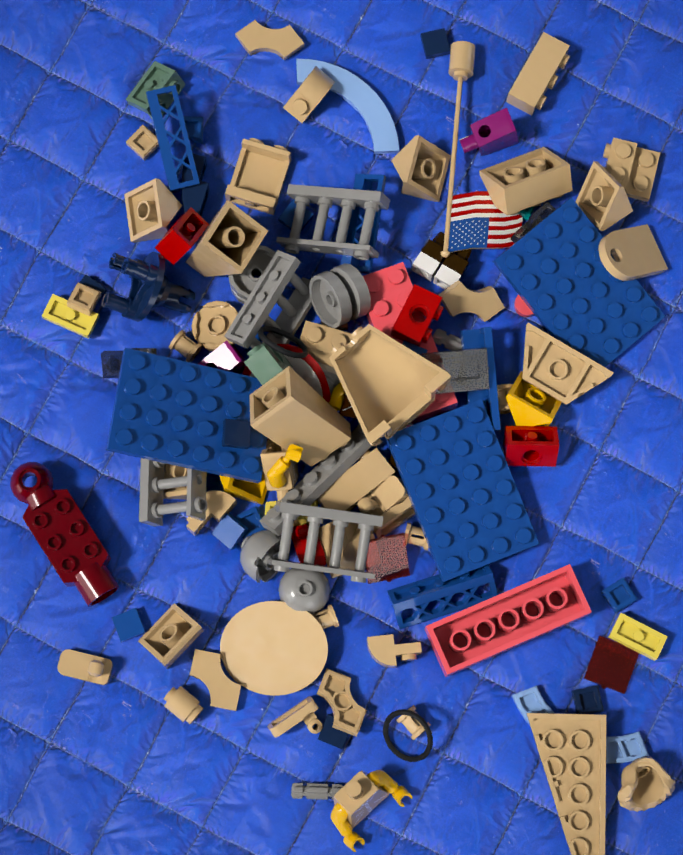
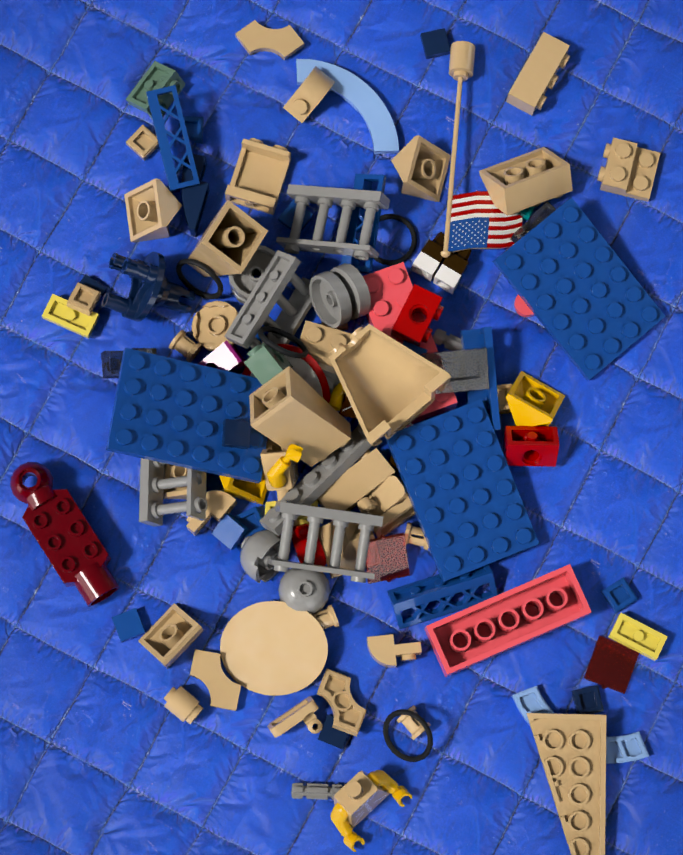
tan piece [57,649,113,685] -> none
red brick [155,207,210,265] -> none
tan tile [438,280,505,322] -> none
magenta torso [459,108,519,156] -> none
tan wing [522,322,614,405] -> none
tan slope [576,161,633,231] -> none
tan tile [598,224,668,281] -> none
tan hair [617,756,676,812] -> none
none -> black tyre [176,259,223,299]
none -> black tyre [374,214,417,265]

